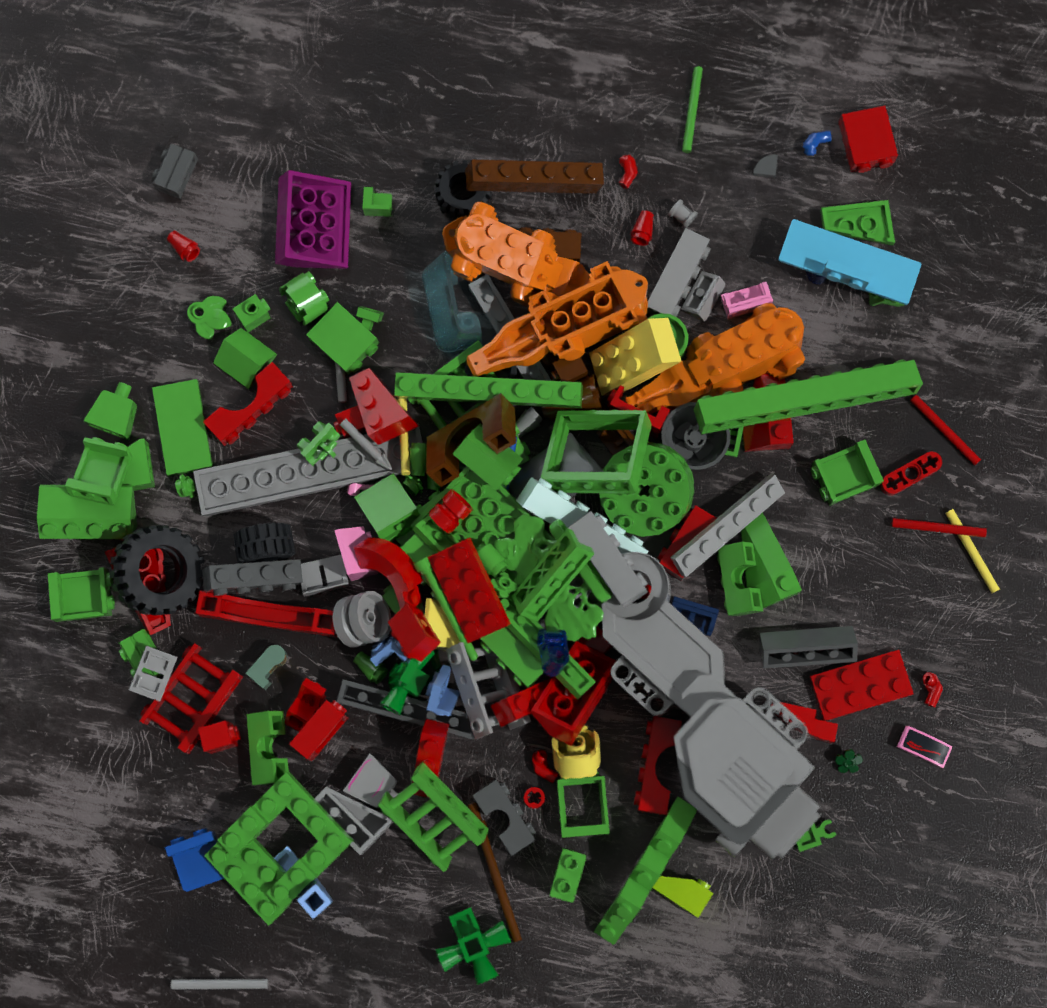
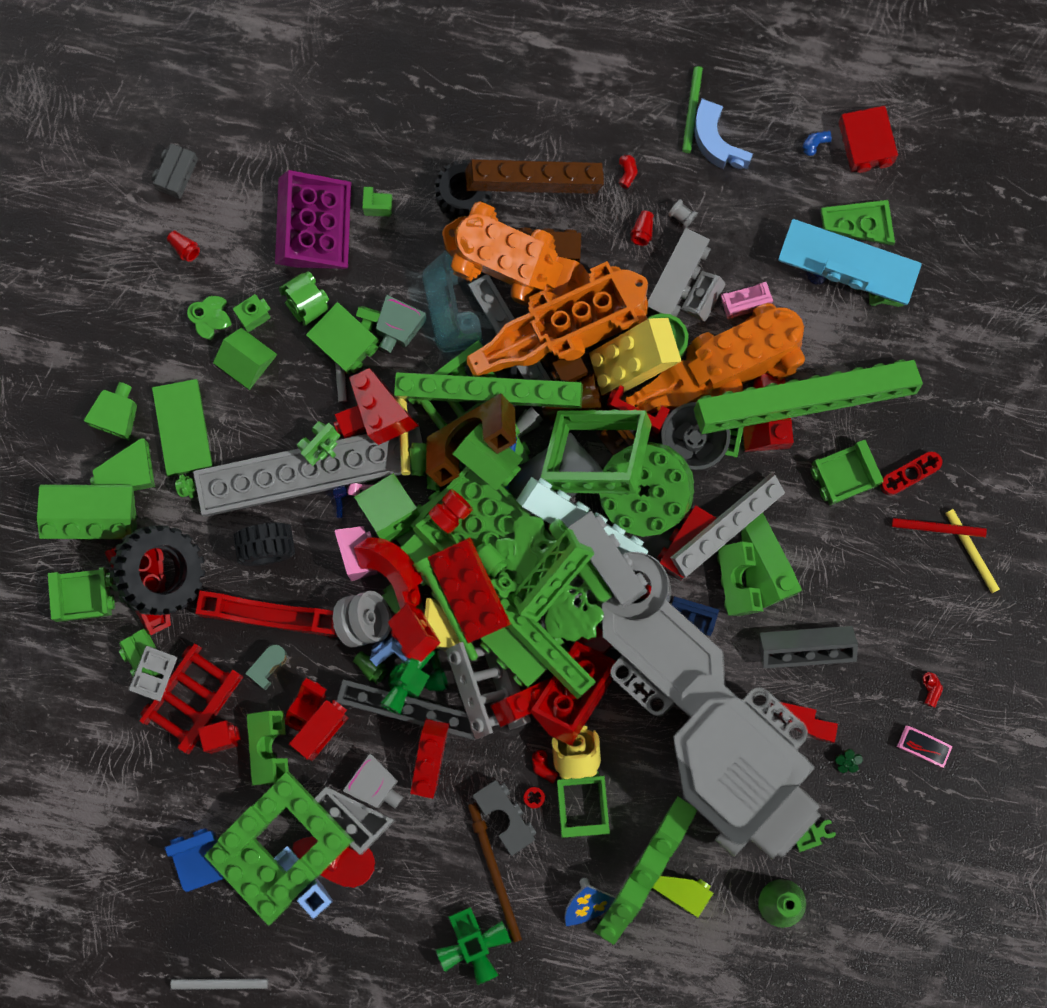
bright green panel [65,437,132,506] -> none
dark grey brick [202,559,303,596] -> none
red arch [203,362,293,446] -> none
light grey piece [301,555,349,597] -> none
light grey piece [340,419,392,471] -> none
bright green fence [378,762,489,872] -> none
bright green plate [402,475,423,496] -> none
medium blue bracket [426,665,460,716] -> none
clear blue piece [537,629,570,677] -> none
bright green panel [549,848,586,902] -> none
red arch [634,716,682,815] -> none
dark grey tile [753,155,778,178] -> none
red plate [809,650,914,721] -> none
red bar [910,394,981,466] -> none
none -> red shield [293,836,375,888]
none -> clear blue hand [333,485,348,518]
none -> sand green torso [376,295,427,354]
none -> blue shield [564,878,616,926]
none -> light blue arch [694,99,753,169]
none -> bright green cone [758,879,806,928]

